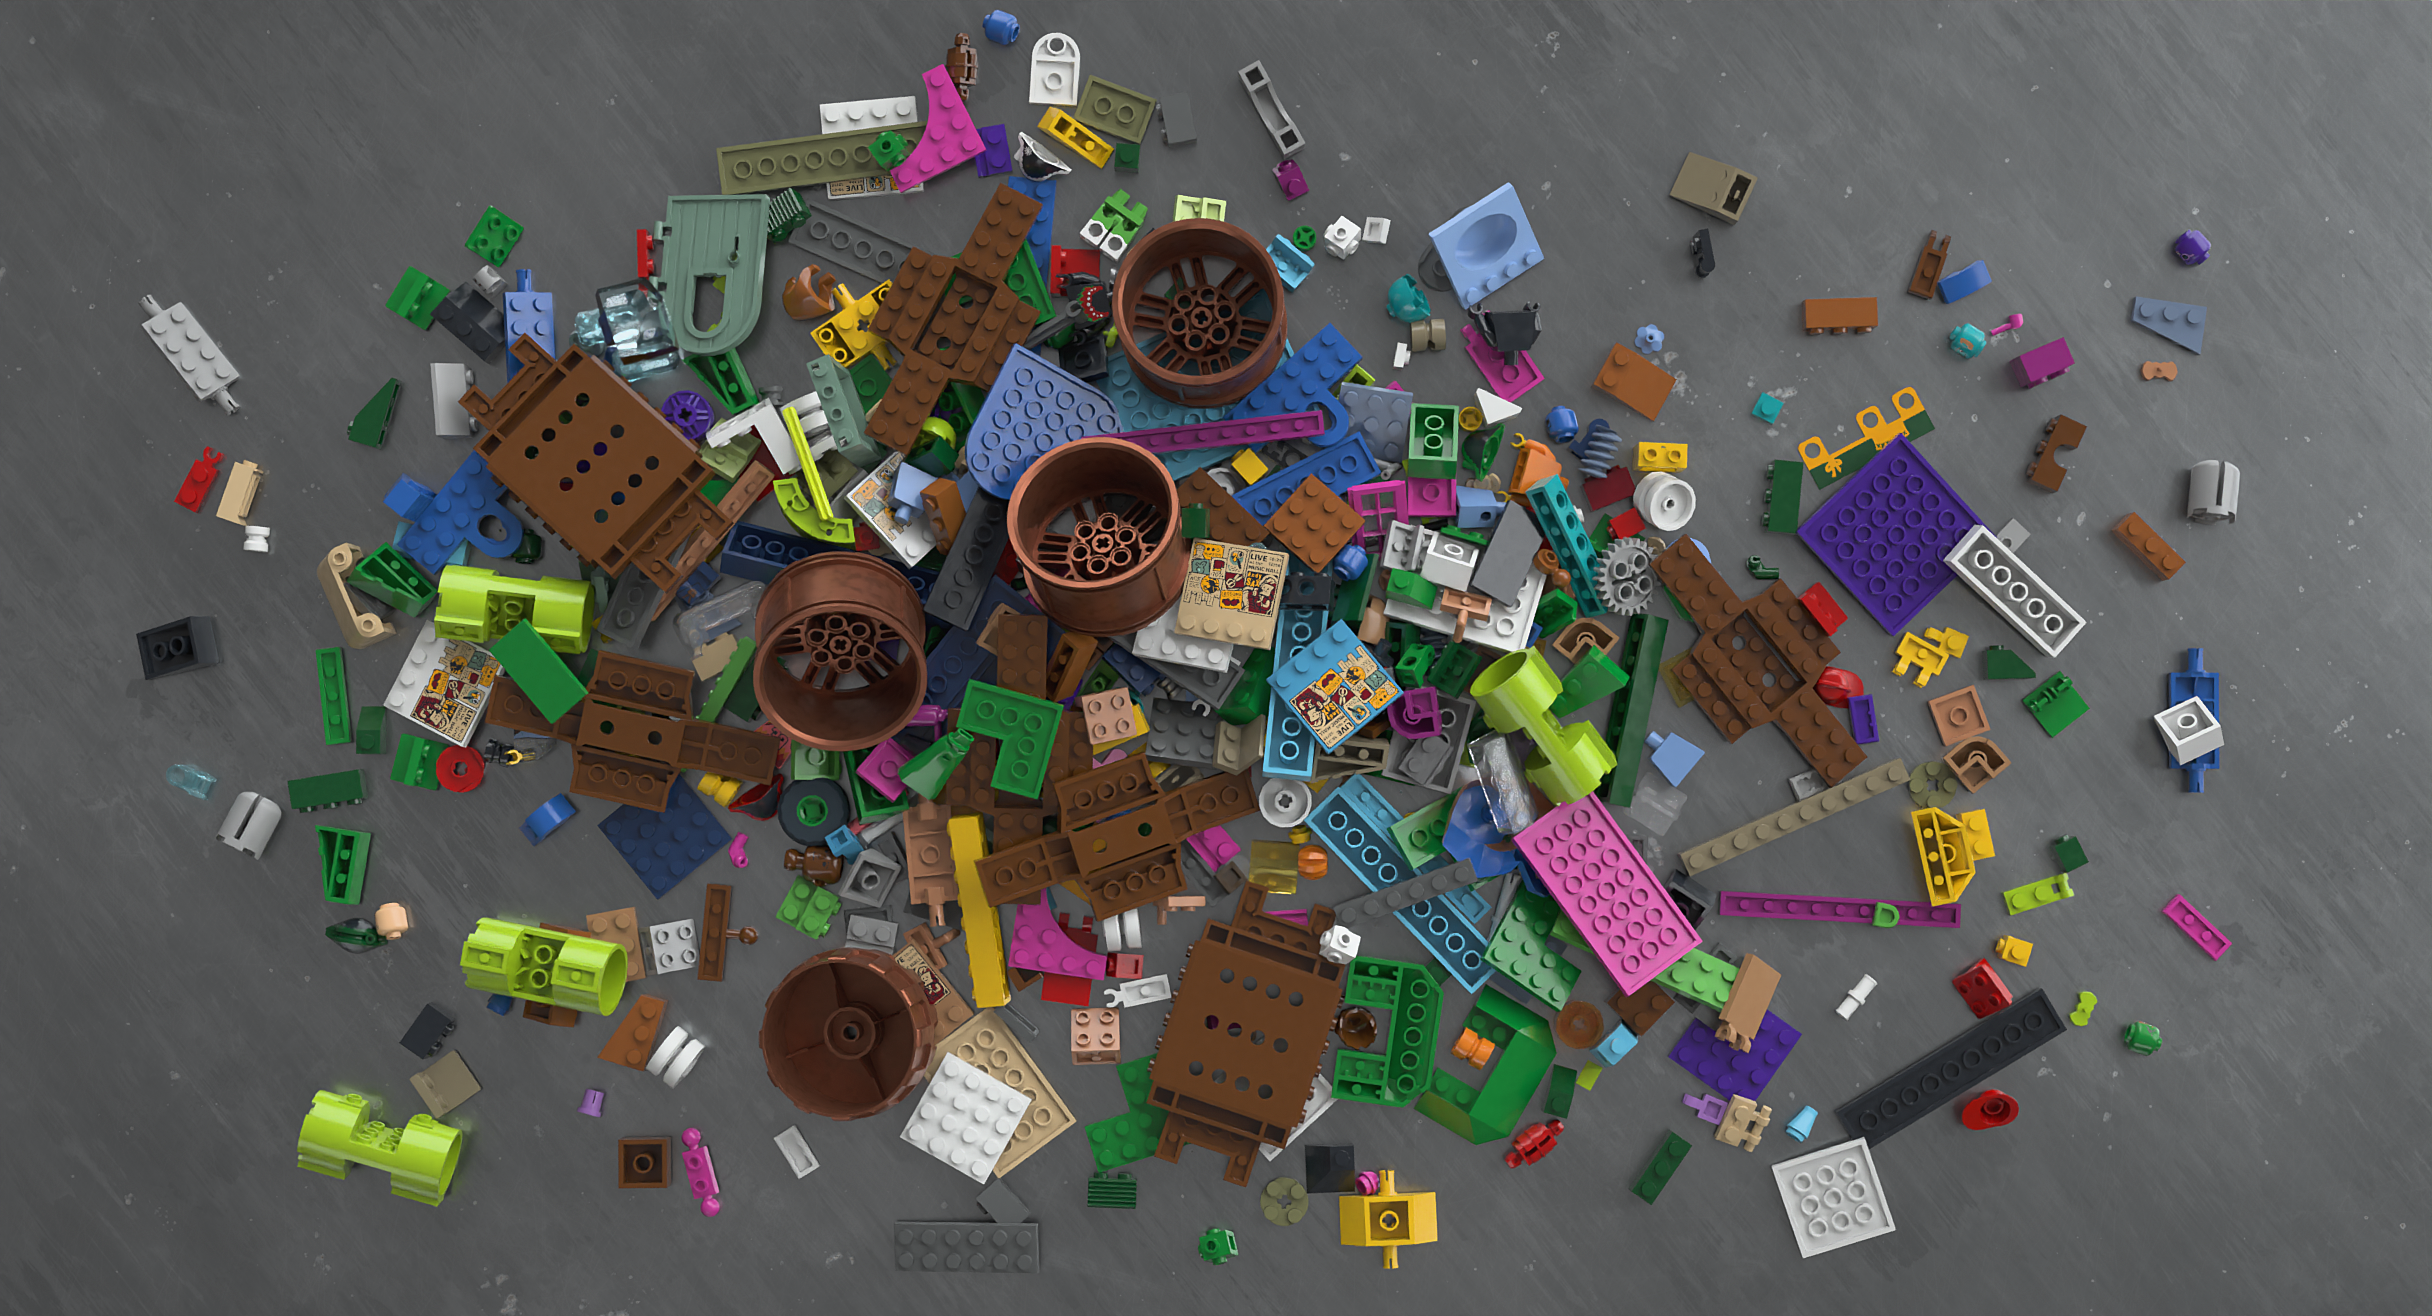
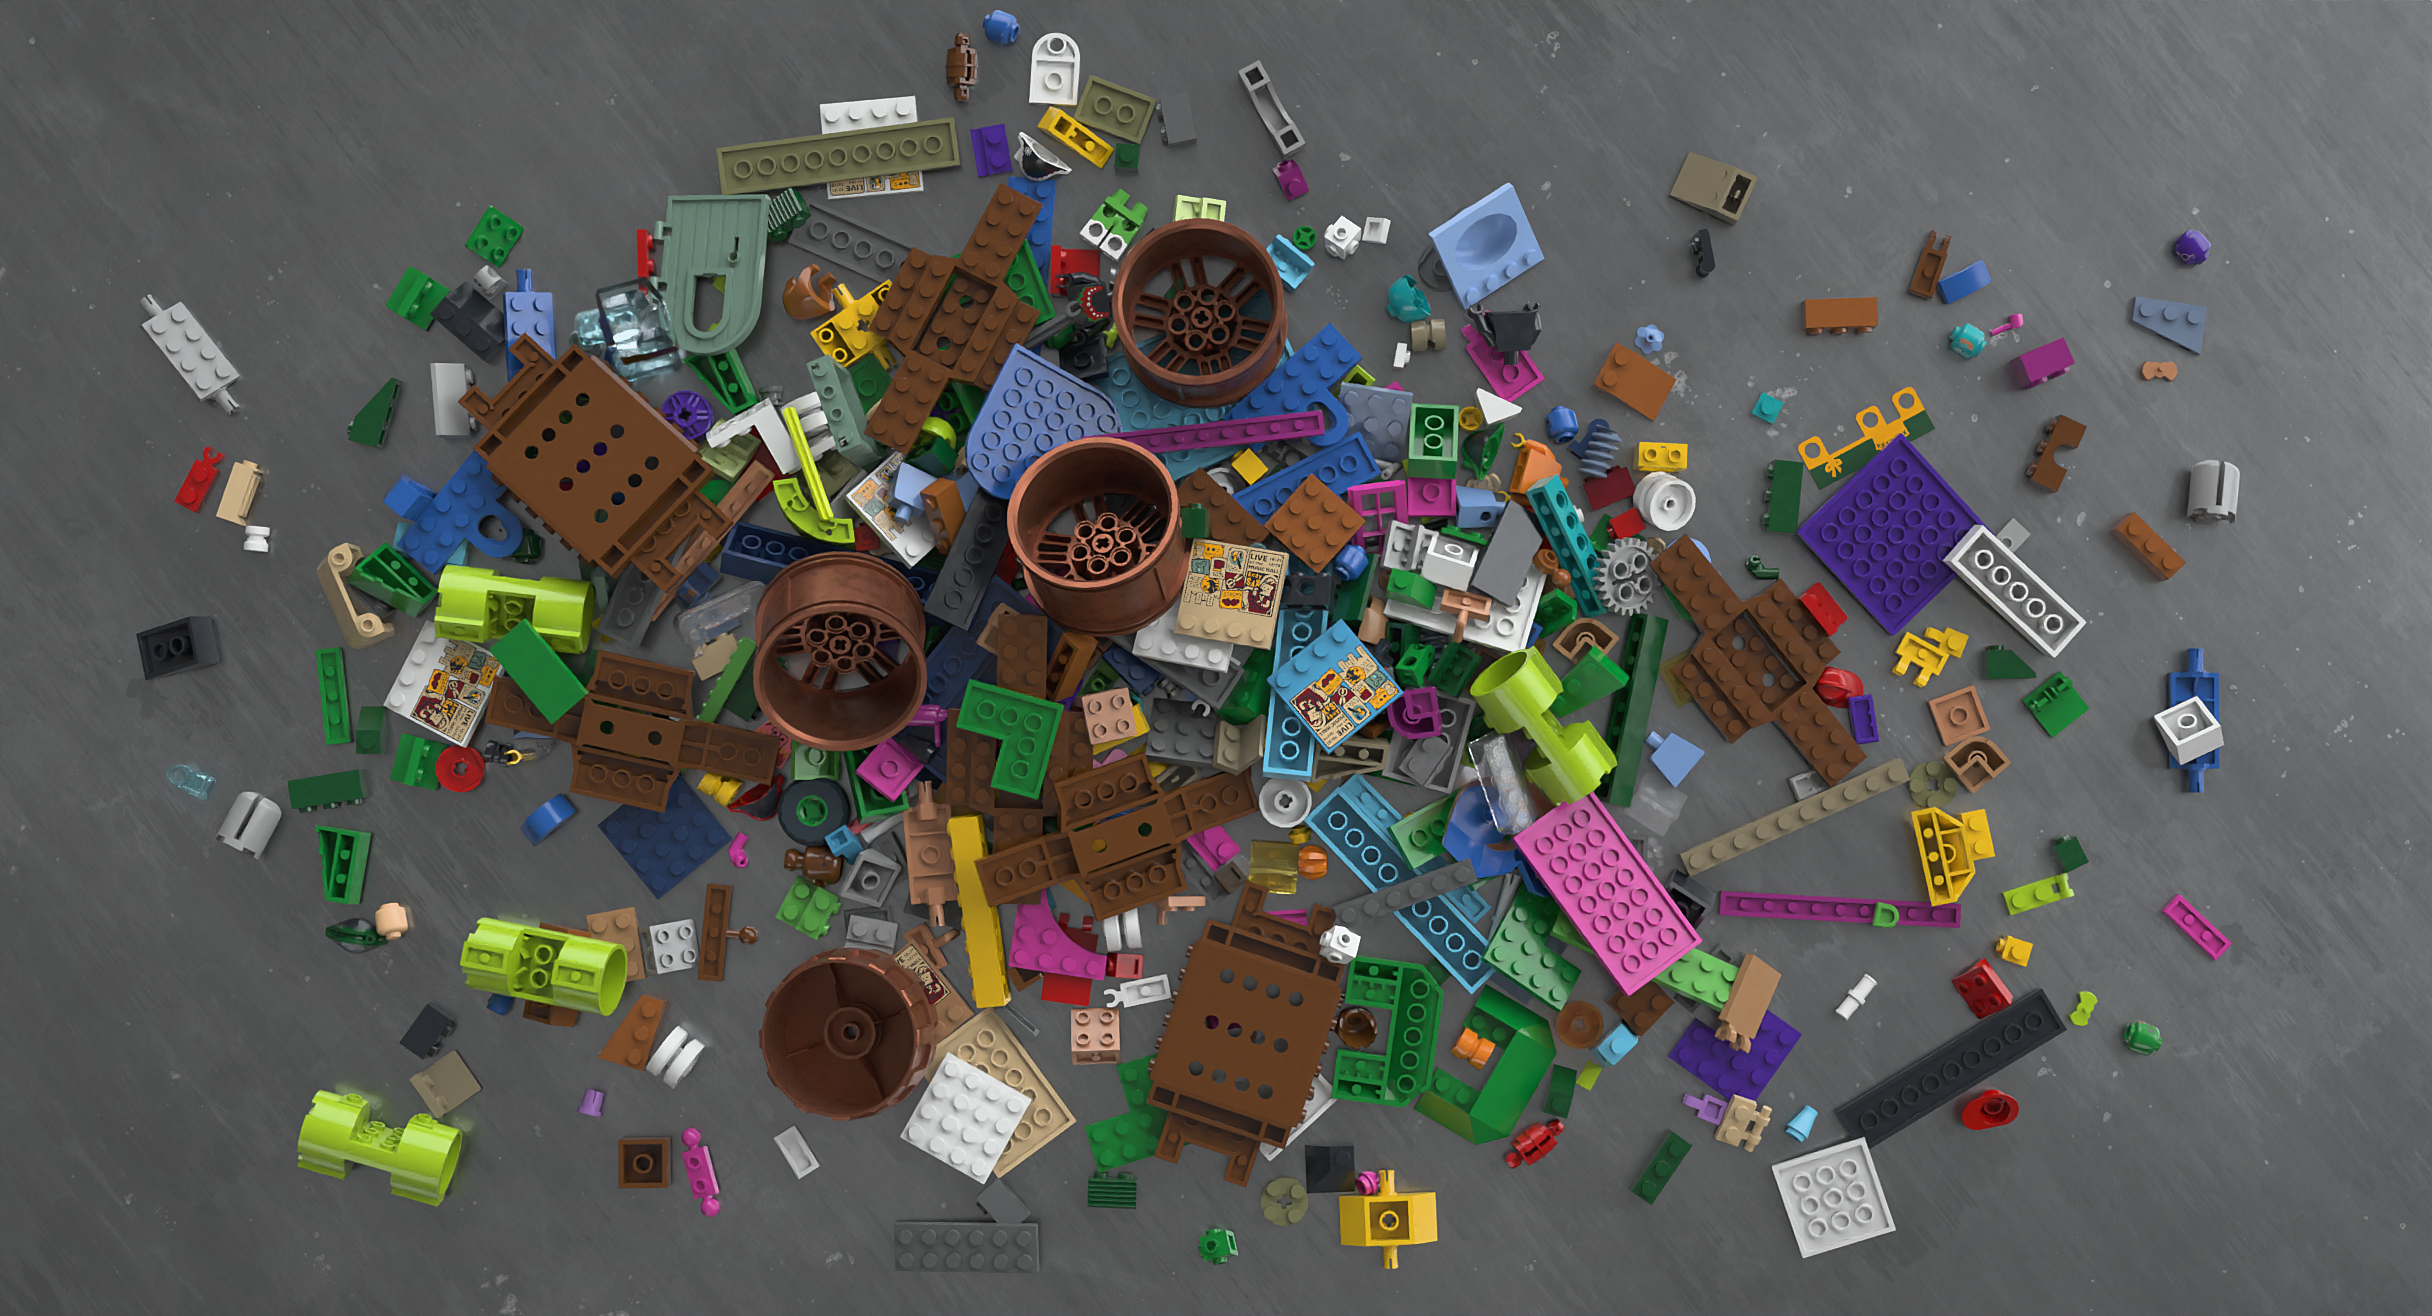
green brick [868,130,910,172] -> none
dark pink plate [890,64,987,193] -> none
green piece [898,728,974,800] -> none

